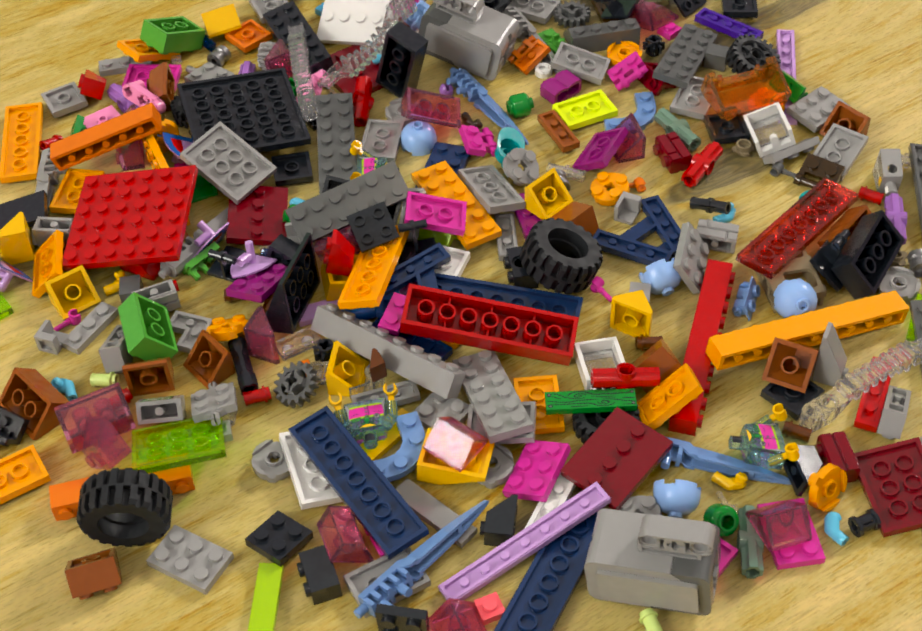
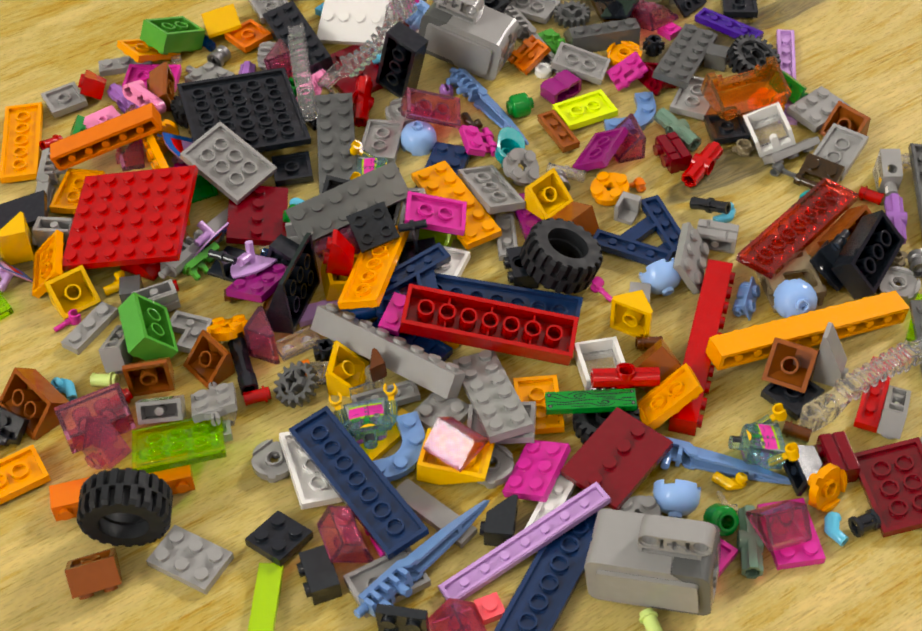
light grey panel [34,319,68,355] -> none

